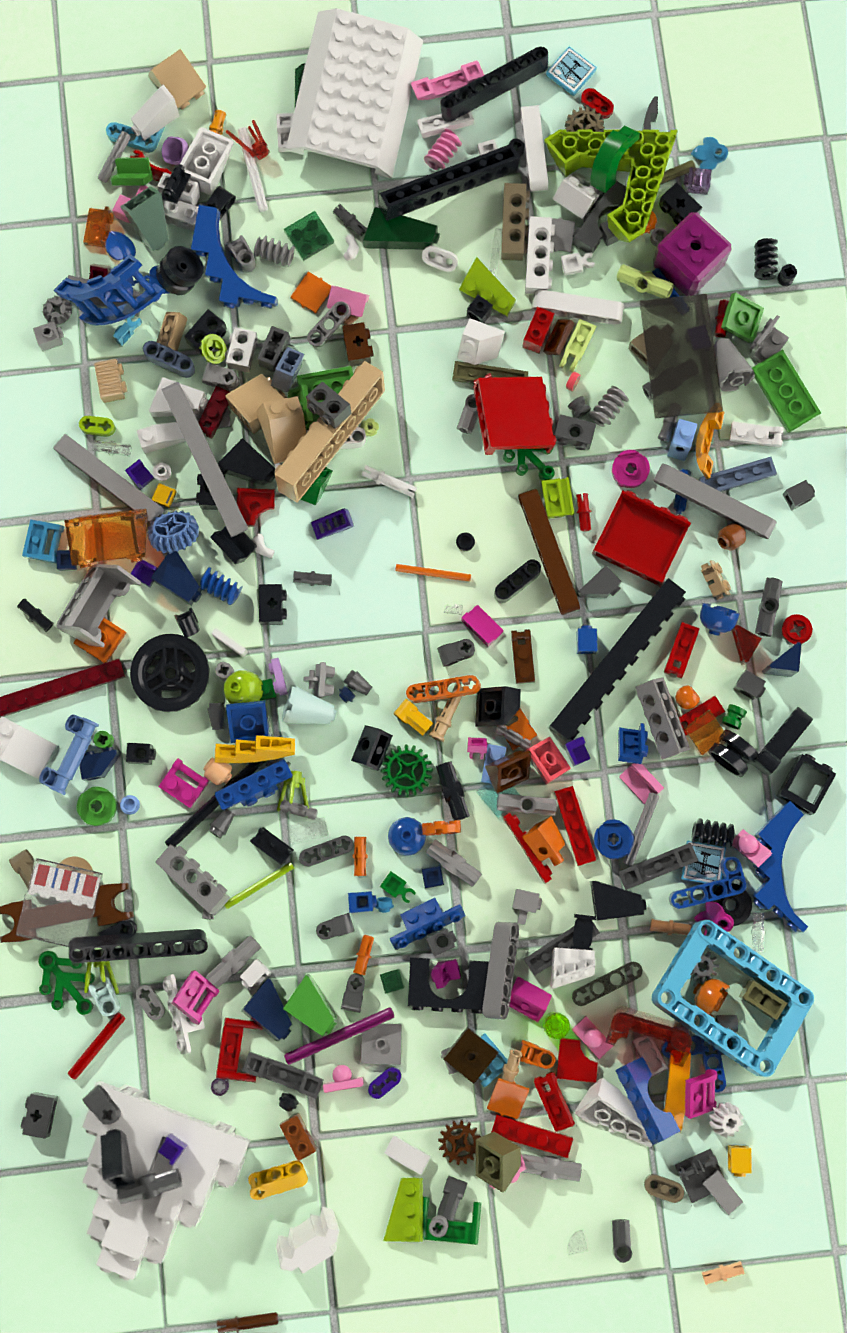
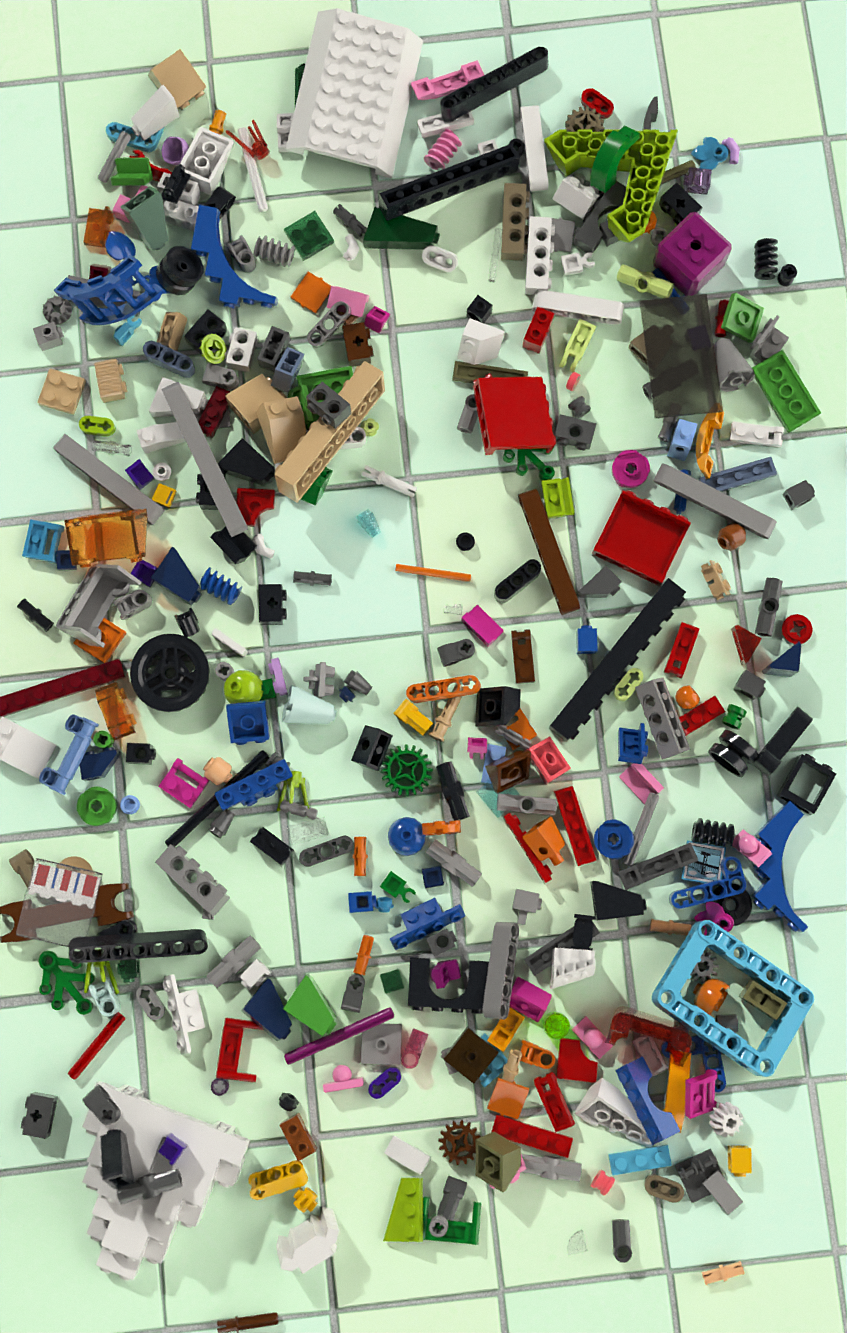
medium blue gear [147,510,199,554] -> none
dark pink plate [171,970,219,1025] -> none
dark grey cone [207,702,226,730] -> none
yellow slope [215,735,295,763] -> none
lime bar [225,862,294,909] -> none
dark grey slope [242,1051,324,1099] -> none
dark purple slope [311,508,354,540] -> none
dark grey piece [316,913,355,940] -> none
lime wing [459,256,516,317] -> none
reddish brown plate [543,319,575,355] -> none
tile [546,46,597,96] -> none
dark purple panel [564,736,590,767] -> none
clear smoke beam [571,961,643,1006] -> none
red axle [576,493,592,532] -> none
light grey piece [589,385,629,427] -> none
clear orange piece [684,710,724,755] -> none
blue cylinder [700,603,740,636] -> none
clear pin [750,912,766,953] -> none
none -> tan plate [38,368,86,415]
none -> clear orange brick [95,682,137,741]
none -> light grey piece [113,589,152,620]
none -> clear green brick [117,959,140,983]
none -> yellow gear [293,1187,318,1213]
none -> clear light blue cone [356,509,381,538]
none -> dark pink slope [364,306,390,333]
none -> clear pink piece [401,1028,429,1069]
none -> light orange slope [487,1007,525,1052]
none -> coral wheel [590,1169,615,1196]
none -> medium azure plate [608,1144,672,1176]
none -> yellowish green beam [614,668,643,701]
none -> lavender arm [722,137,740,164]

